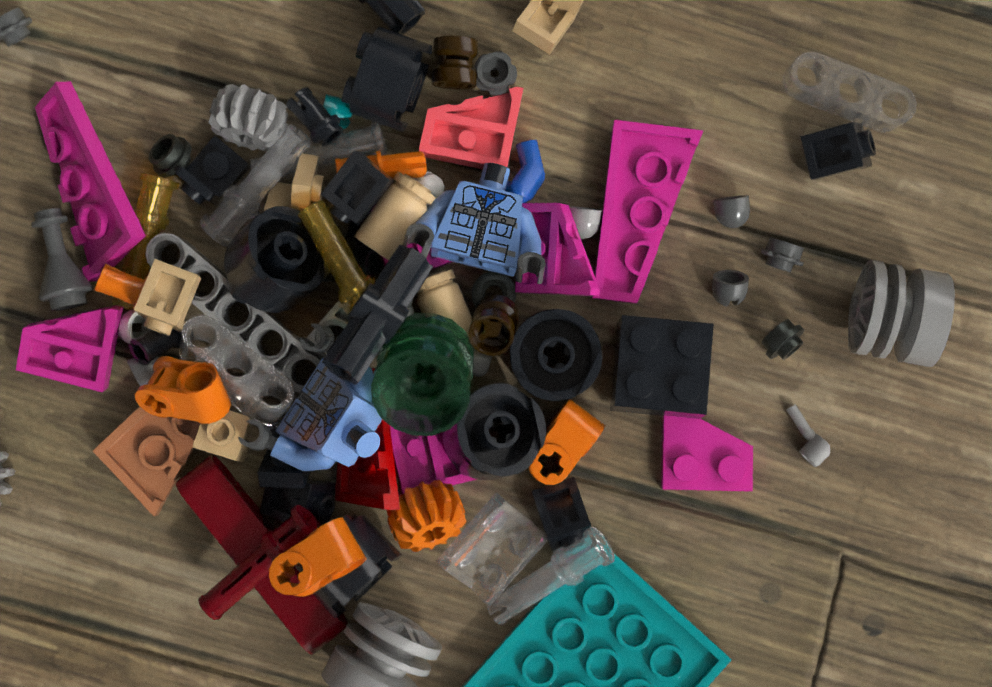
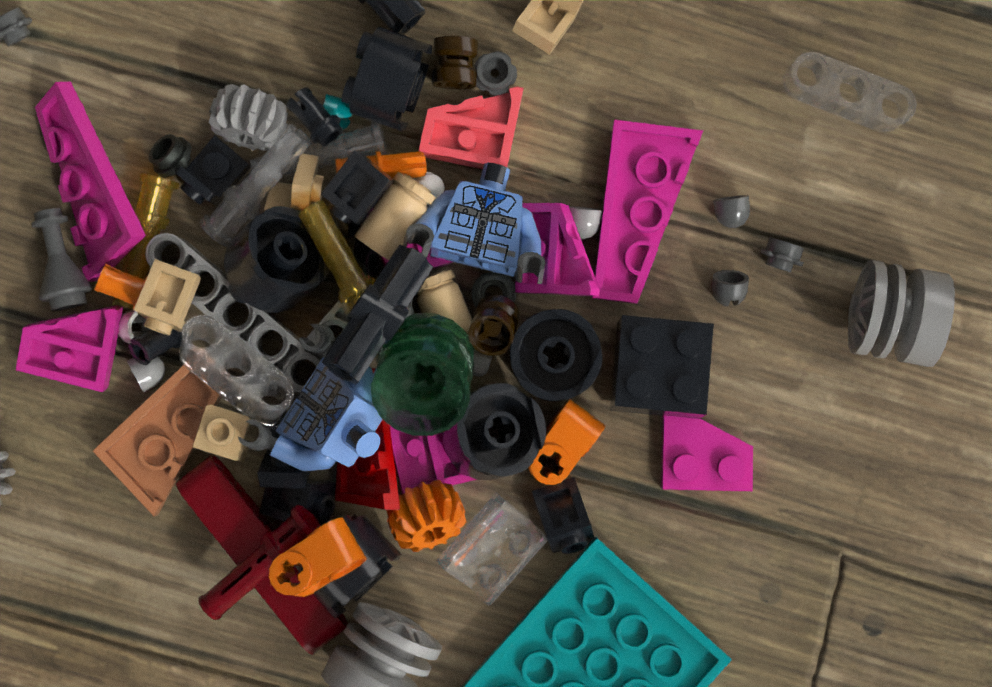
orange piece [135,356,231,424] -> none
clear pin [486,527,615,625] -> none
blue arm [505,140,545,203] -> none
pearl dark grey plate [762,319,805,360] -> none
light grey hand [786,404,830,467] -> none
black bracket [800,122,876,180] -> none

